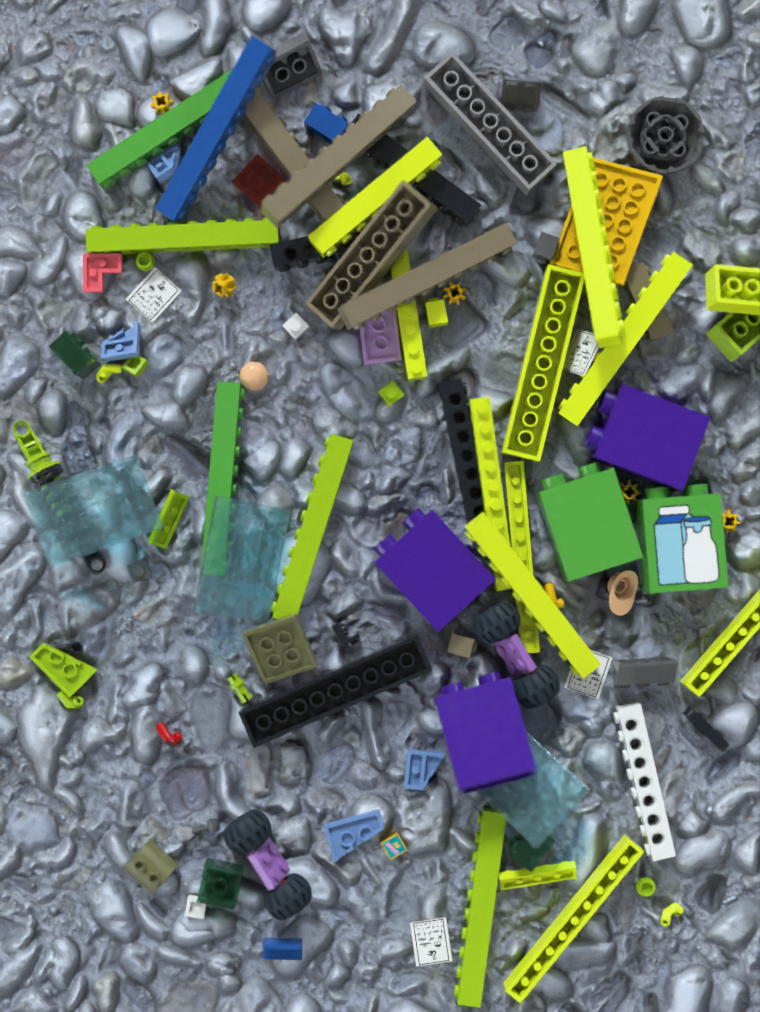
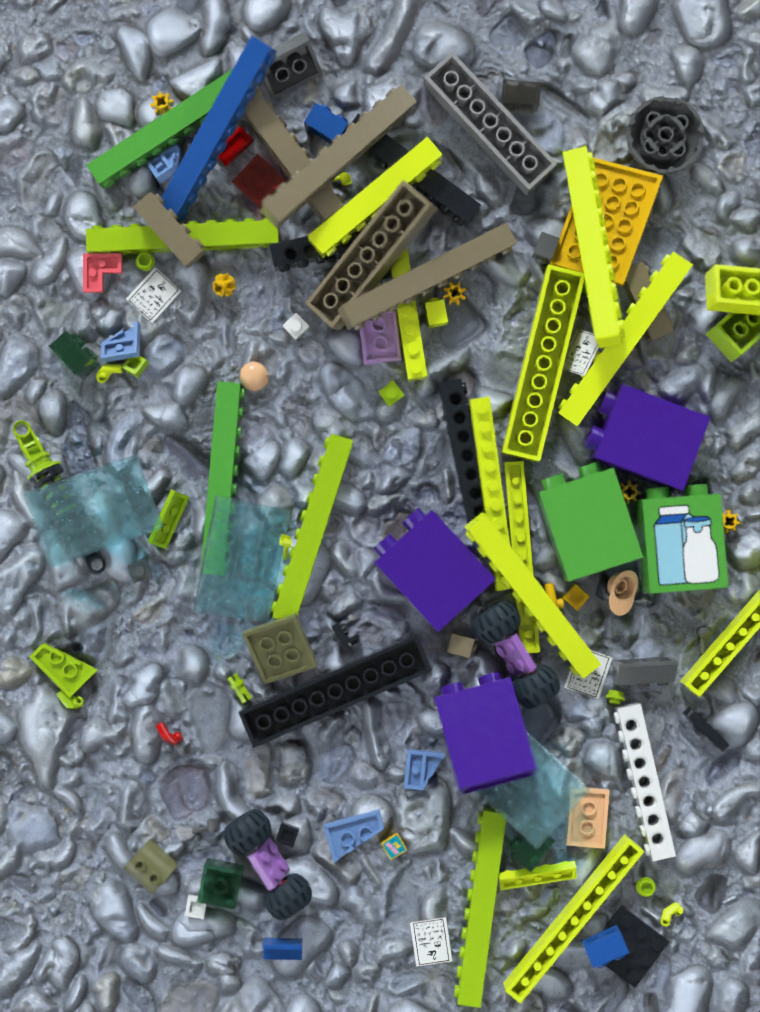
none -> dark tan brick [133,191,205,268]
none -> red tile [217,126,254,167]
none -> black plate [275,822,300,848]
none -> neon yellow hand [279,534,292,560]
none -> yellow tile [562,584,590,611]
none -> light nougat plate [565,786,610,849]
none -> blue brick [581,925,629,968]
none -> black plate [602,905,669,988]
none -> lime plate [605,690,625,704]

